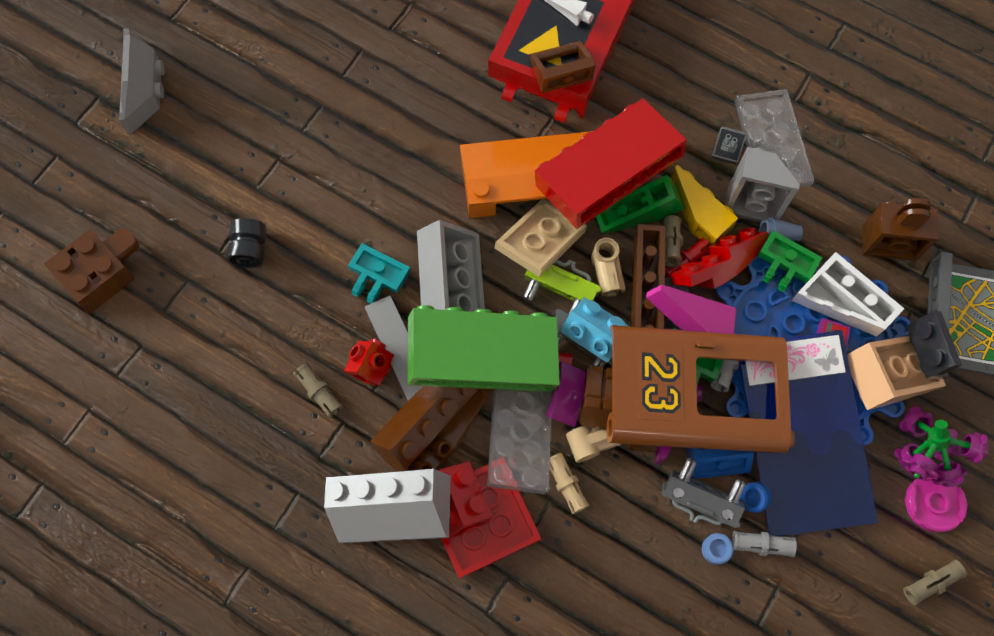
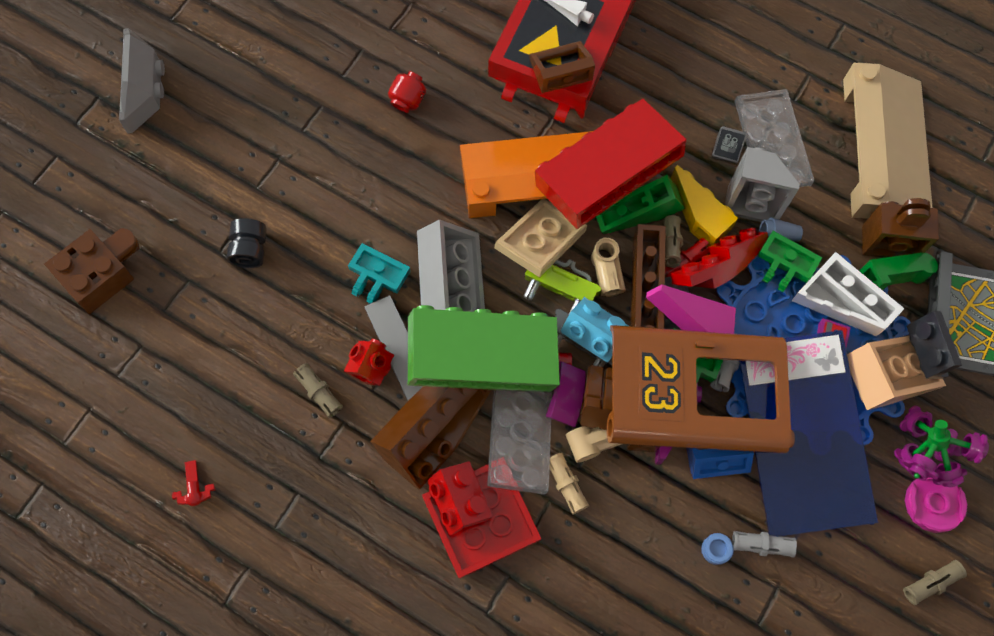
light grey slope [324,469,451,543] -> none
dark grey piece [661,458,746,528] -> none
blue tile [740,482,772,513] -> none
none -> red piece [172,460,215,506]
none -> red head [388,71,427,113]
none -> tan slope [843,63,933,219]
none -> green leg [859,253,938,290]

